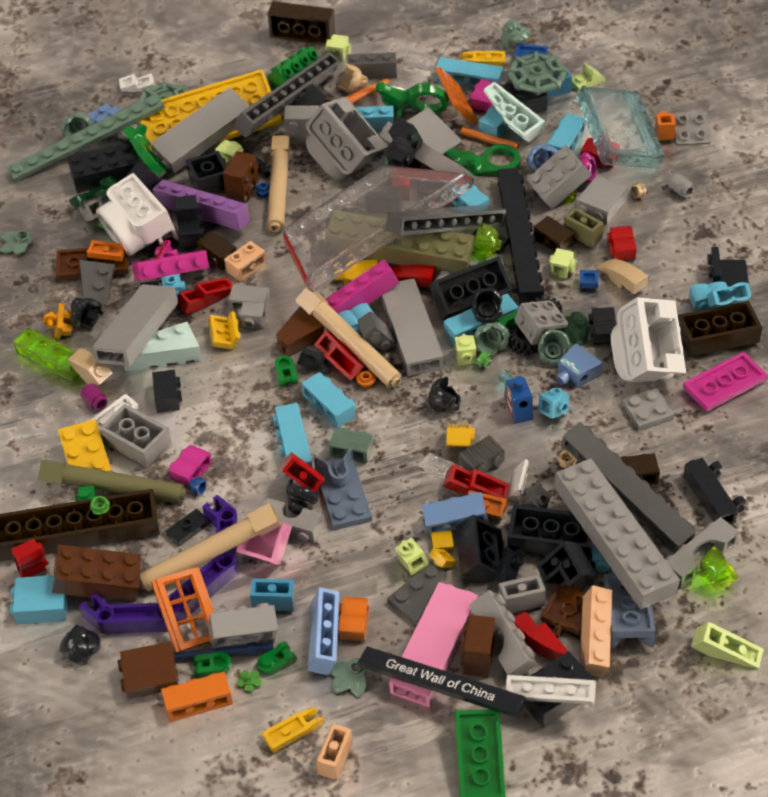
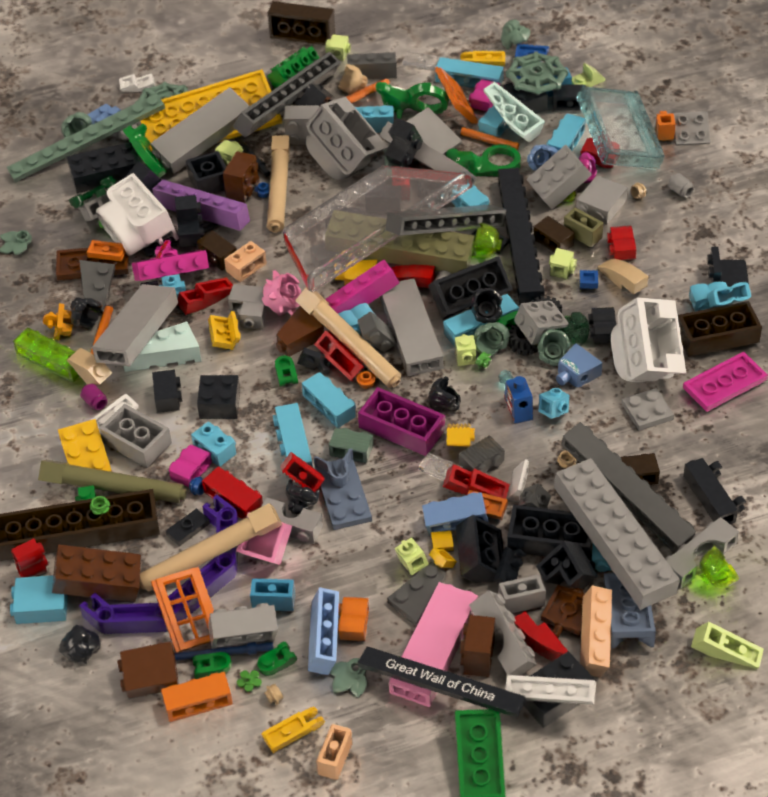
none -> orange piece [90,306,113,355]
none -> medium azure brick [191,421,236,467]
none -> black brick [197,375,240,419]
none -> red brick [202,466,263,520]
none -> bright pink brick [262,270,301,316]
none -> tan plate [264,683,283,704]
none -> magenta brick [358,387,445,456]
none -> black brick [552,84,587,111]

